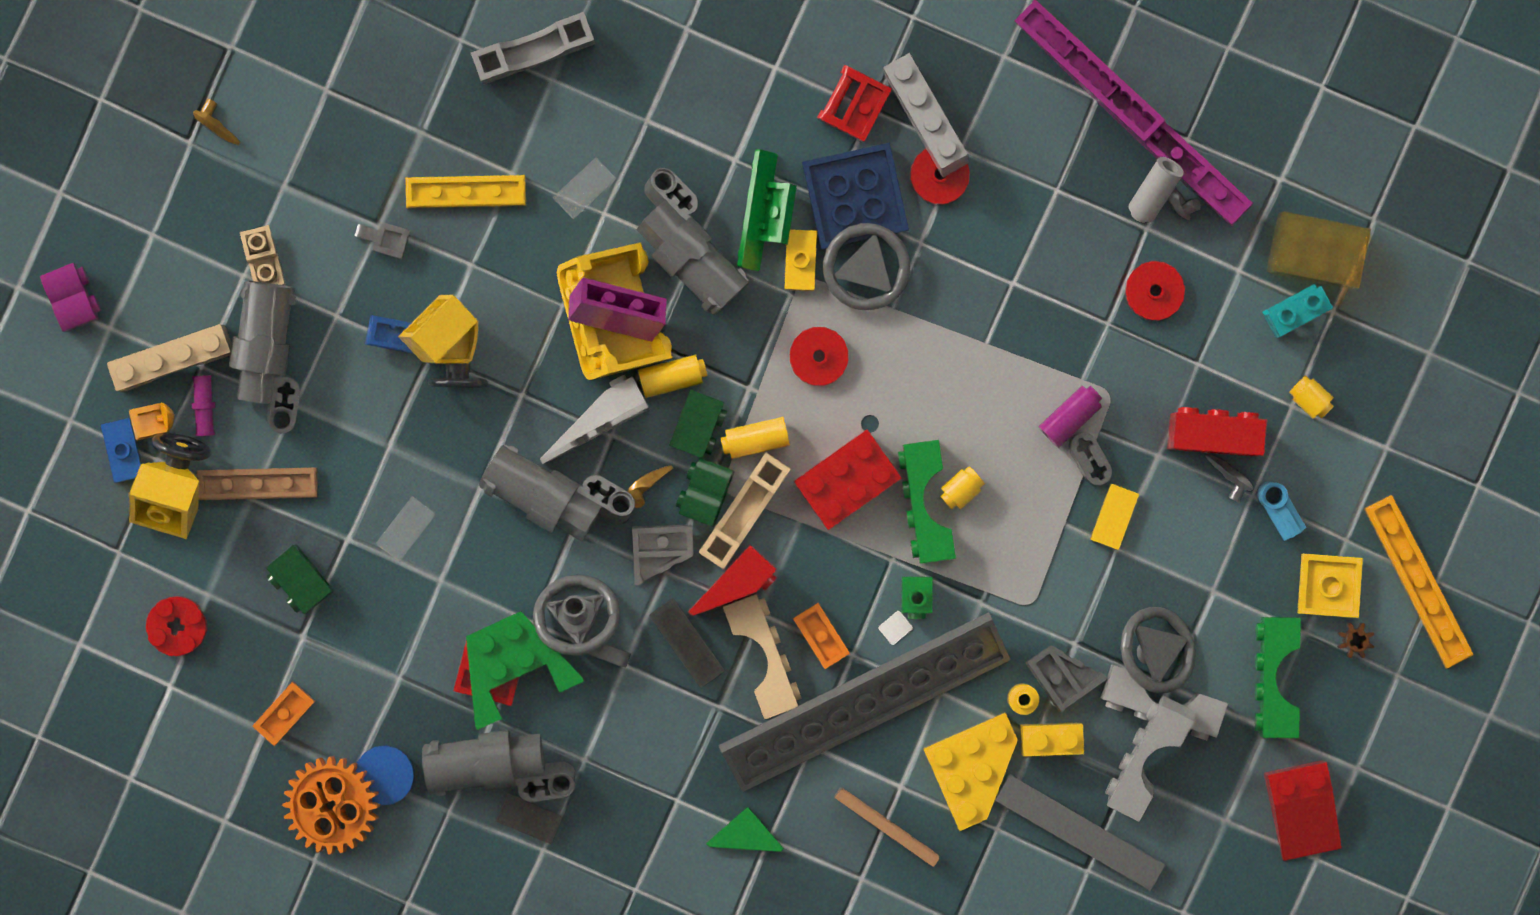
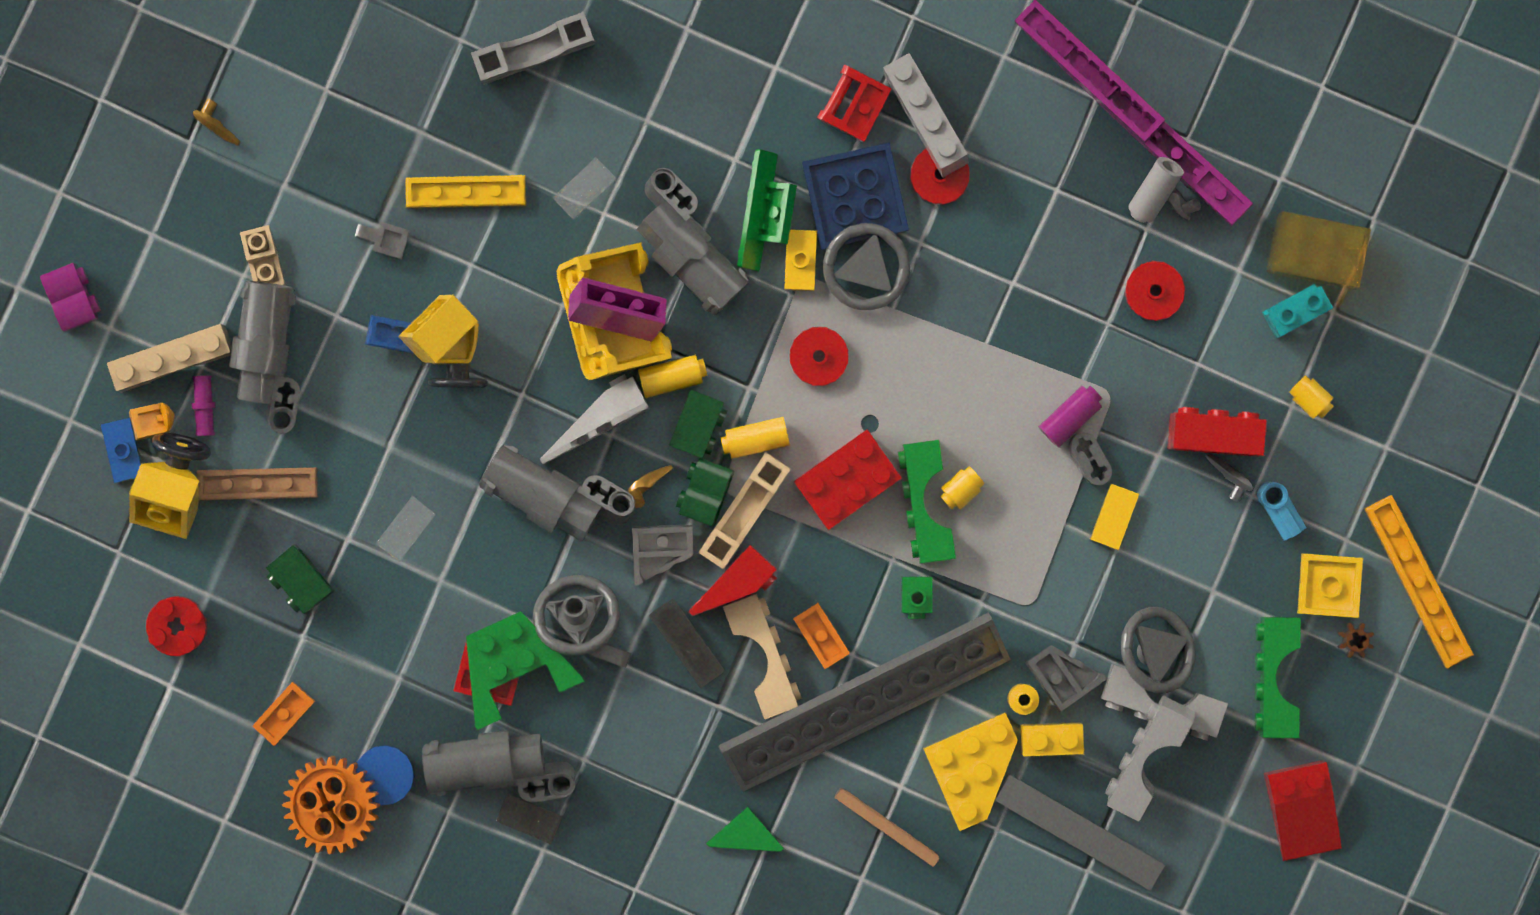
white sticker [878,611,913,645] -> none

